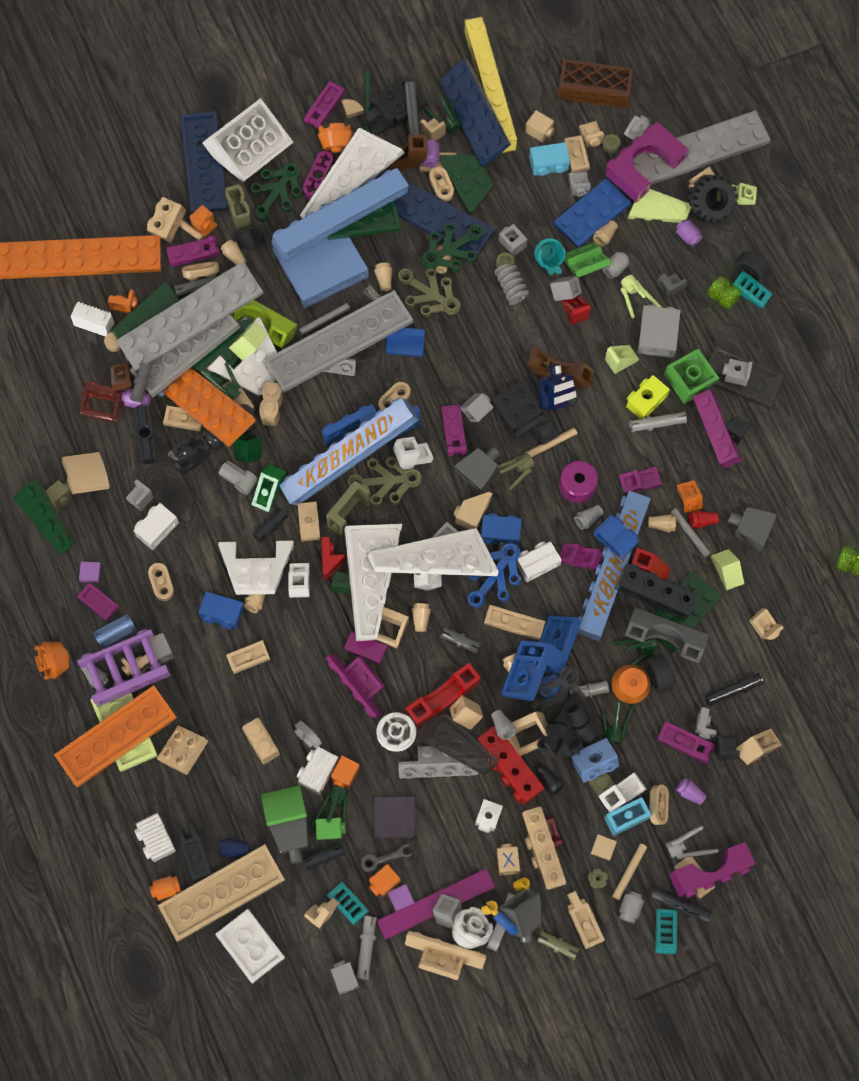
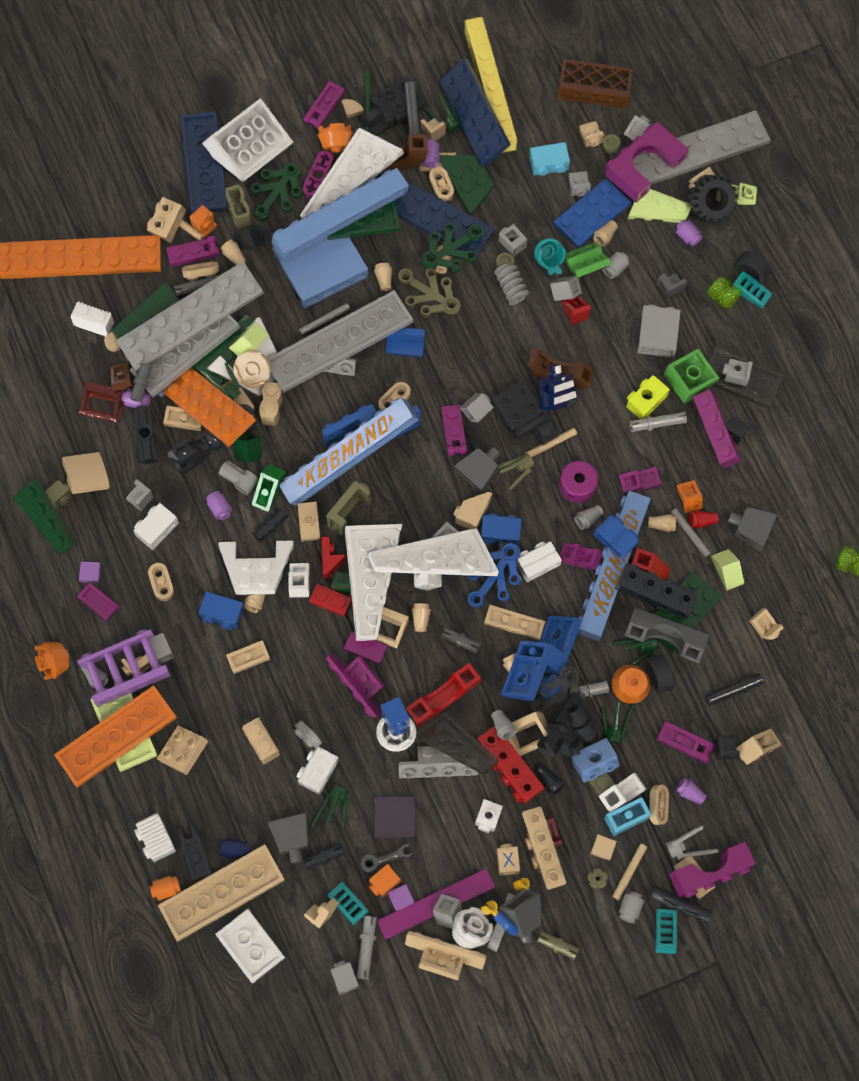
medium blue tile [93,614,137,650] -> none
orange bracket [108,289,138,314] -> none
lime arch [230,300,297,348] -> none
bright green slope [261,785,307,826] -> none
bright green brick [316,818,346,840] -> none
orange brick [331,756,360,789] -> none
olive plant [348,457,422,507] -> none
clear pin [363,286,383,302] -> none
white brick [393,437,433,470] -> none
tan panel [449,695,483,730] -> none
tan brick [525,110,554,143] -> none
tan plate [564,135,590,173] -> none
tan hinge [567,891,605,949] -> none
yellowish green slope [605,345,639,374] -> none
yellowish green plant [621,275,661,318] -> none
light grey bracket [694,707,717,740] -> none
none -> medium lavender brick [206,491,233,520]
none -> tan tile [233,350,271,388]
none -> red plate [309,584,352,617]
none -> blue brick [381,697,410,735]

